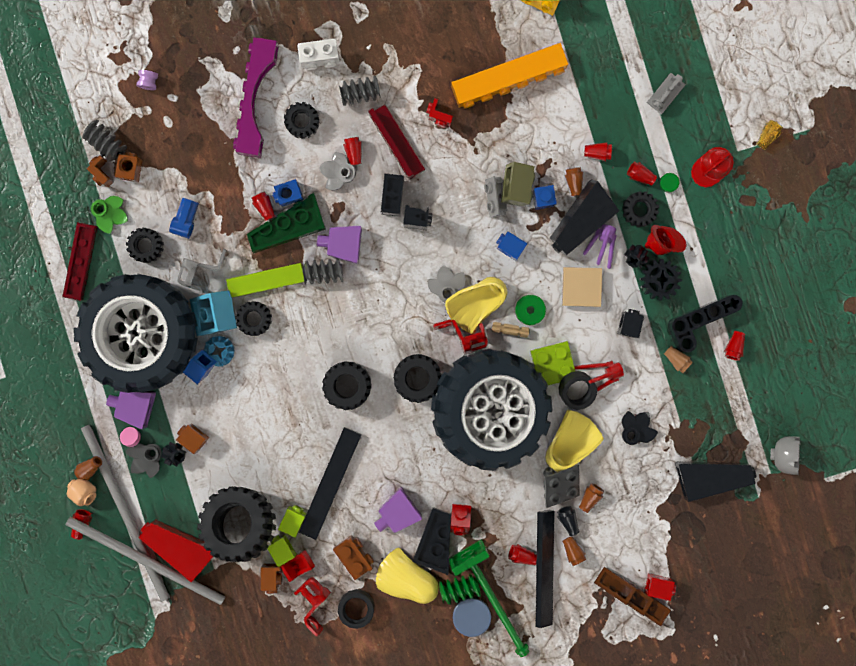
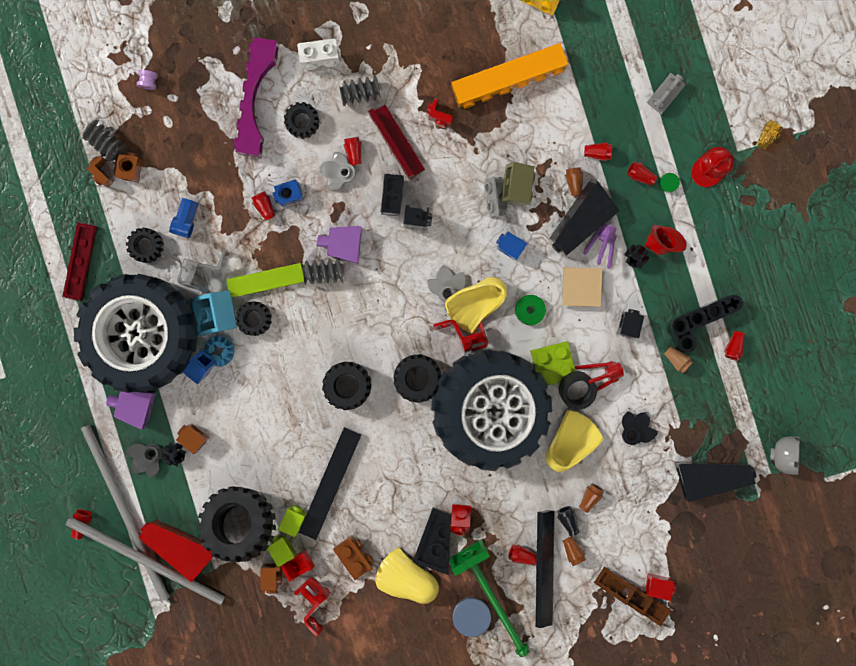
light nougat head [67,479,96,506] -> none
dark orange cone [74,456,102,480] -> none
bright green plate [91,196,128,234] -> none
bright pink tile [120,427,141,447] -> none
dark green wing [247,192,326,253] -> none
black tyre [338,589,375,629] -> none
medium lavender torso [374,487,422,533] -> none
green piece [439,573,481,605] -> none
tan axle [492,322,529,338] -> none
blue brick [532,185,557,210] -> none
dark grey hinge [543,465,580,508] -> none
black tyre [622,191,659,227] -> none
black gear [639,259,682,301] -> none

